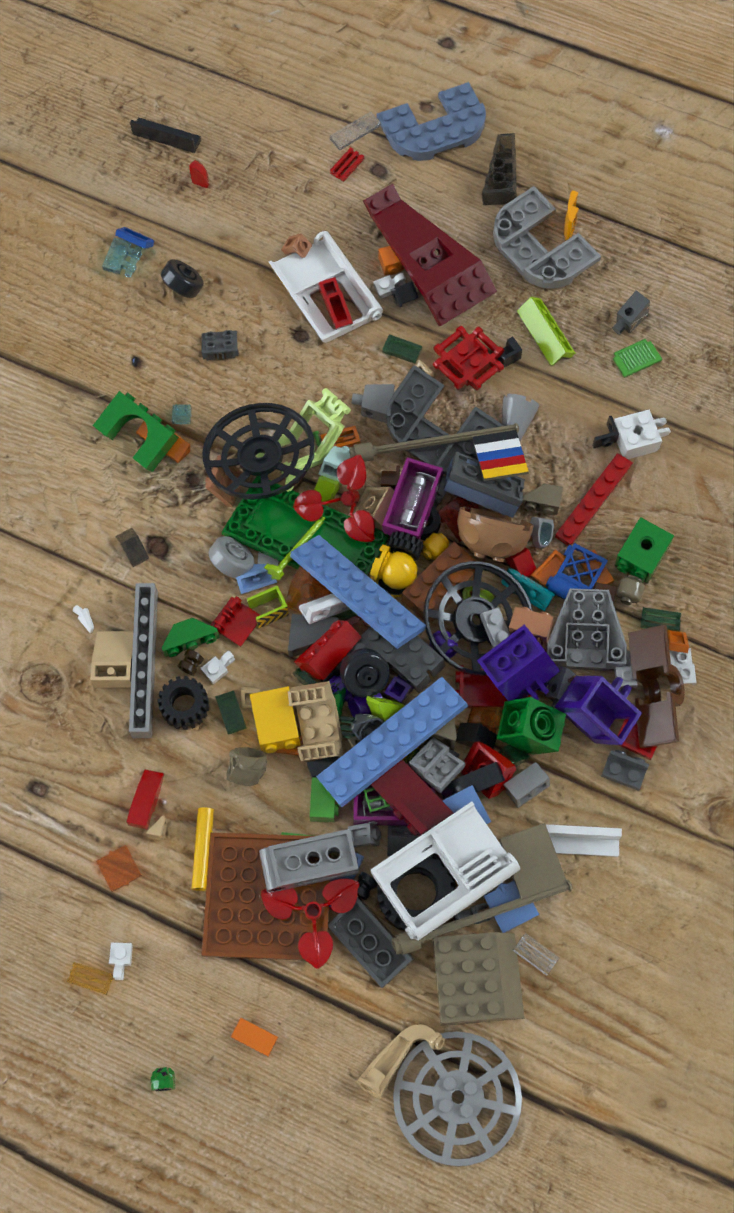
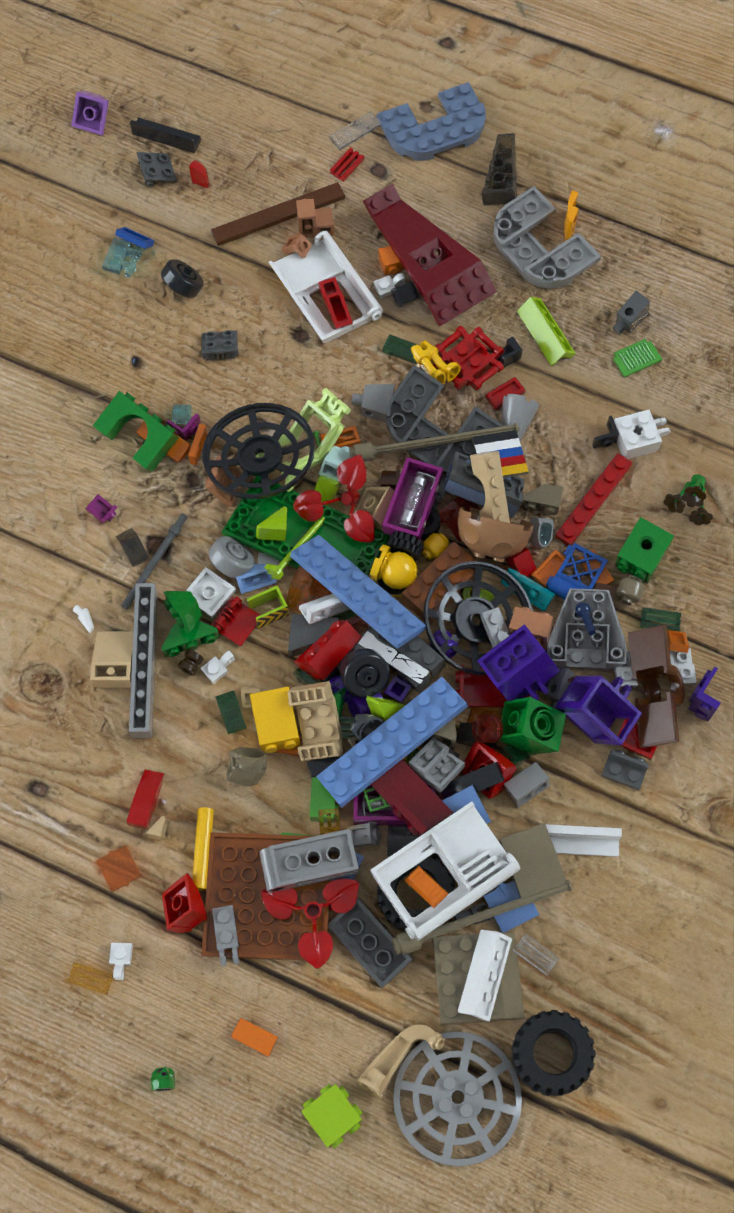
black tyre [158,676,209,730] -> none
black wheel [357,871,378,900] -> none
none -> medium lavender slope [71,91,109,135]
none -> magenta bracket [85,494,117,523]
none -> dark grey bar [121,513,188,609]
none -> dark grey hinge [136,152,177,187]
none -> red slope [162,873,207,933]
none -> green slope [163,591,202,633]
none -> magenta bracket [167,413,201,441]
none -> white plate [186,567,236,619]
none -> orange tile [188,424,208,465]
none -> reddish brown tile [211,182,345,246]
none -> light grey hinge [212,905,239,967]
none -> lime slope [256,506,287,541]
none -> nougat brick [296,199,334,238]
none -> lime brick [301,1084,363,1149]
none -> clear yellow tile [318,809,340,835]
none -> white sticker [358,631,429,684]
none -> orange tile [404,866,449,908]
none -> yellow piece [411,340,461,385]
none -> white panel [458,930,512,1022]
none -> tan arch [470,451,510,523]
none -> clear red wheel [472,715,503,743]
none -> red tile [485,377,526,411]
none -> black tyre [511,1010,596,1097]
none -> dark blue bar [575,602,596,635]
none -> dark brown plant [663,474,713,525]
none -> dark purple bracket [688,667,721,721]

